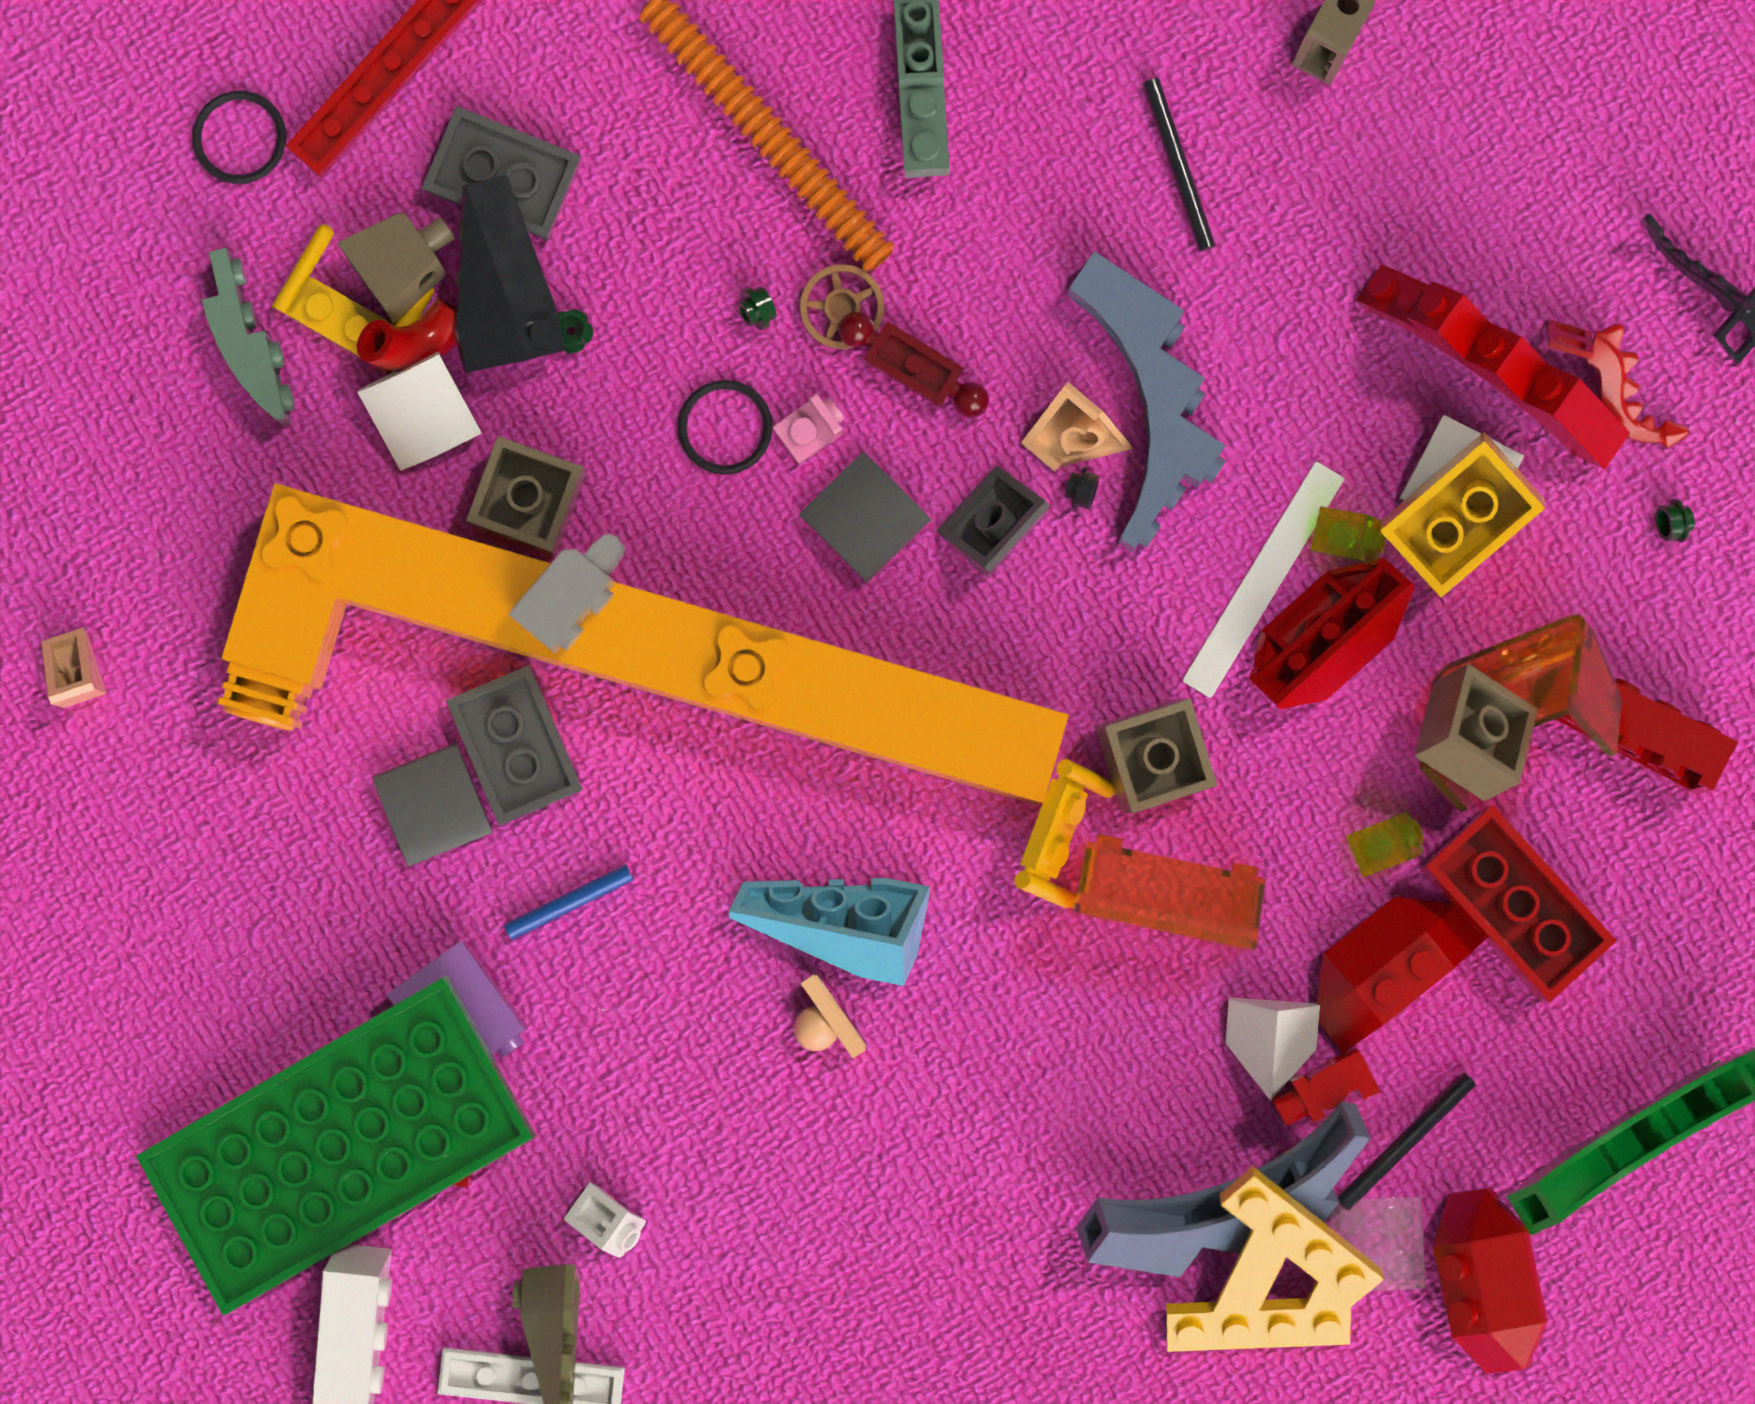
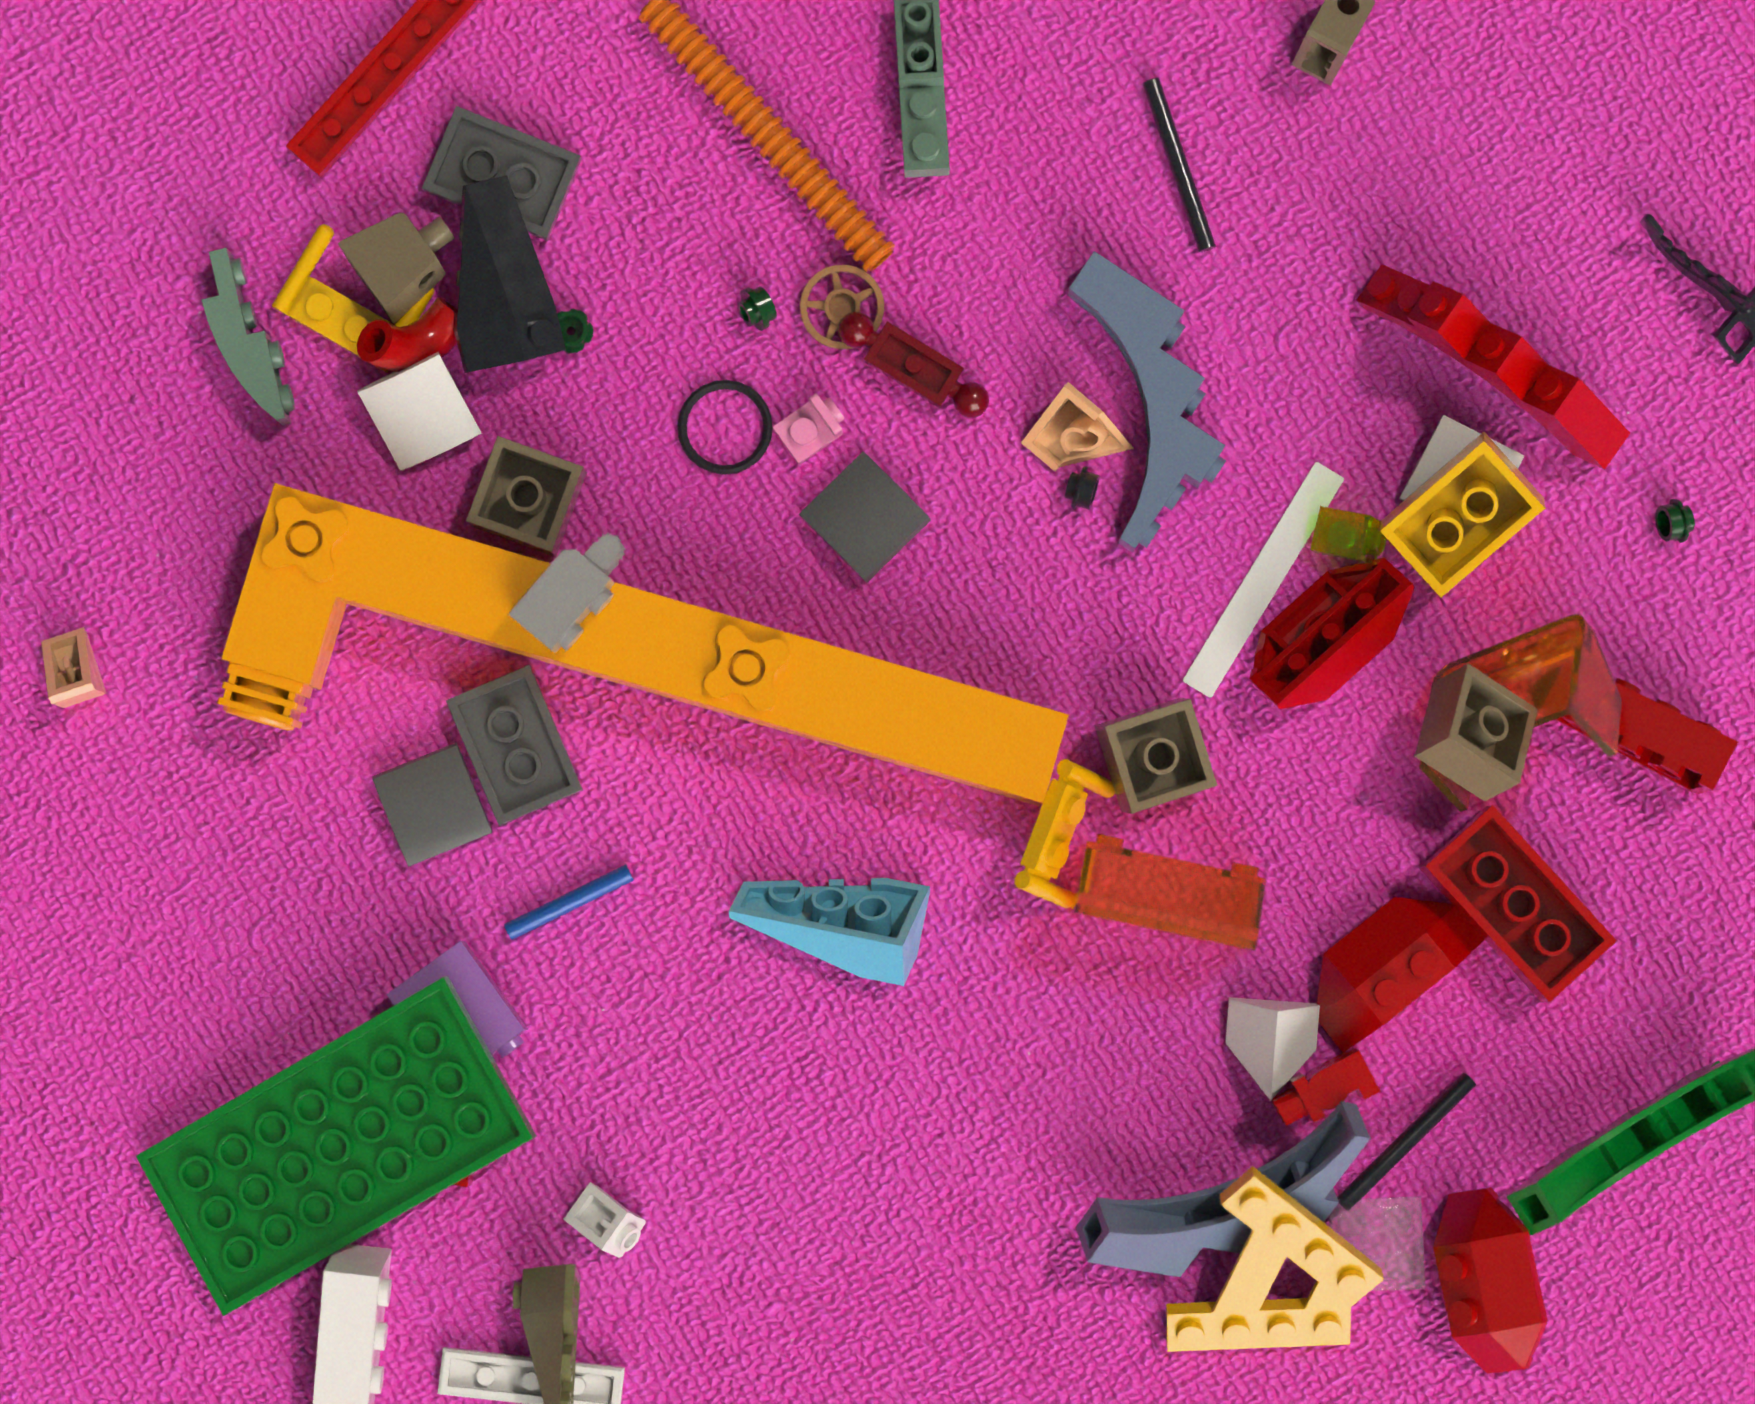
black tyre [192,91,286,184] -> none
light nougat tile [793,974,867,1058] -> none
dark grey slope [936,465,1050,579] -> none
clear neon green bracket [1346,811,1424,877] -> none
red piece [1546,319,1689,449] -> none

